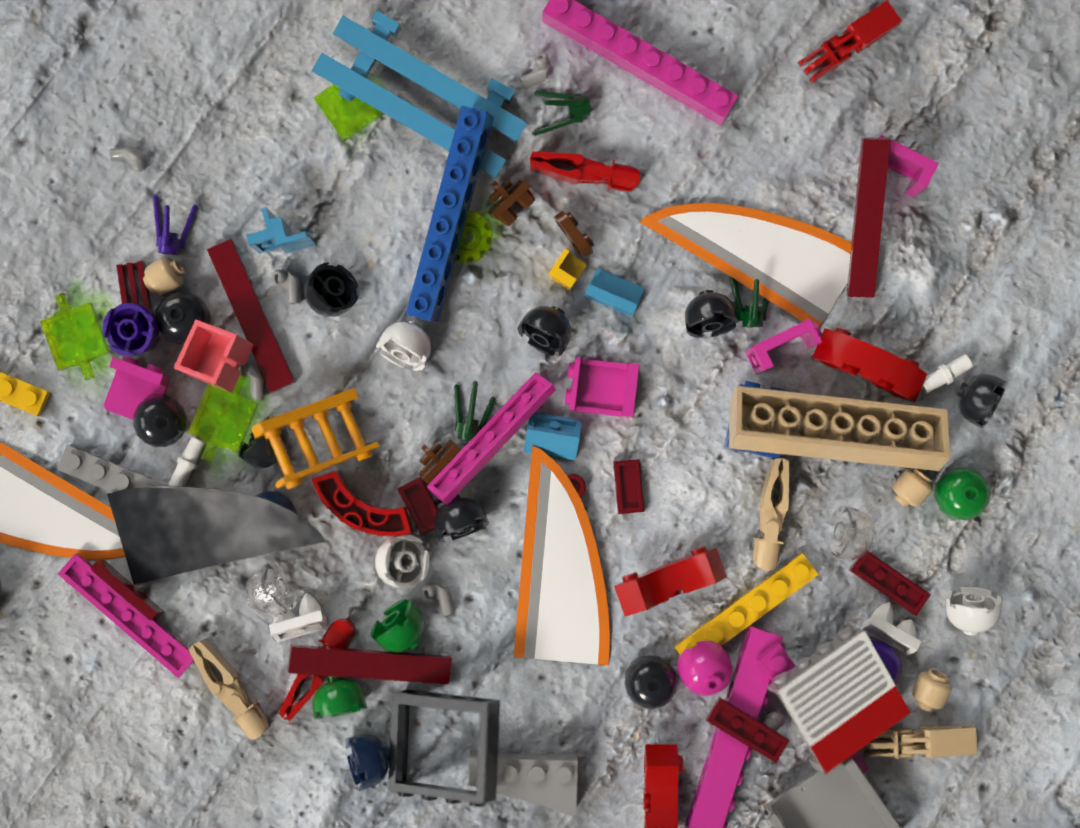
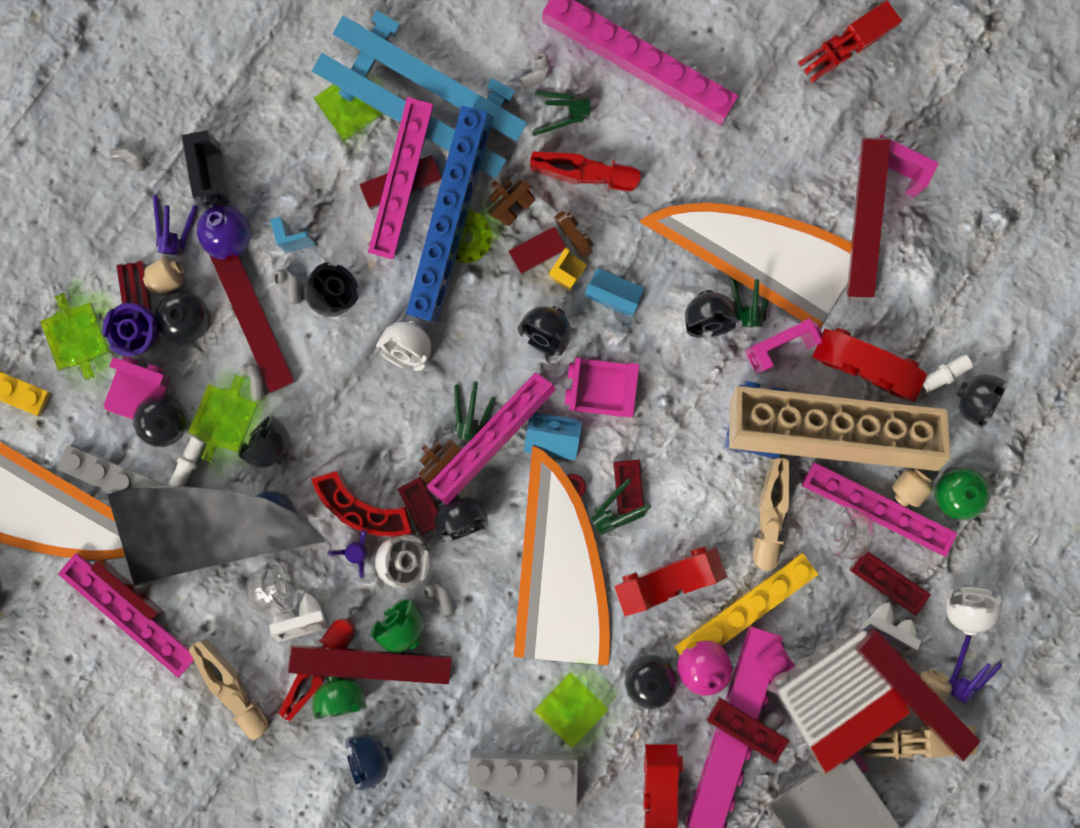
coral piece [174,320,254,393] -> none
dark azure panel [246,207,280,254] -> none
light orange fence [252,388,379,489] -> none
black window [388,689,500,807] -> none
none -> black panel [181,130,230,209]
none -> dark purple cylinder [196,205,252,260]
none -> dark purple plant [327,531,368,578]
none -> dark red tile [359,155,442,210]
none -> dark pink plate [368,97,434,260]
none -> dark red tile [508,226,566,275]
none -> clear neon green plate [534,671,609,748]
none -> dark green plant [591,478,651,536]
none -> dark pink plate [801,462,958,557]
none -> dark red tile [855,629,981,762]
none -> dark purple plant [949,635,1002,705]

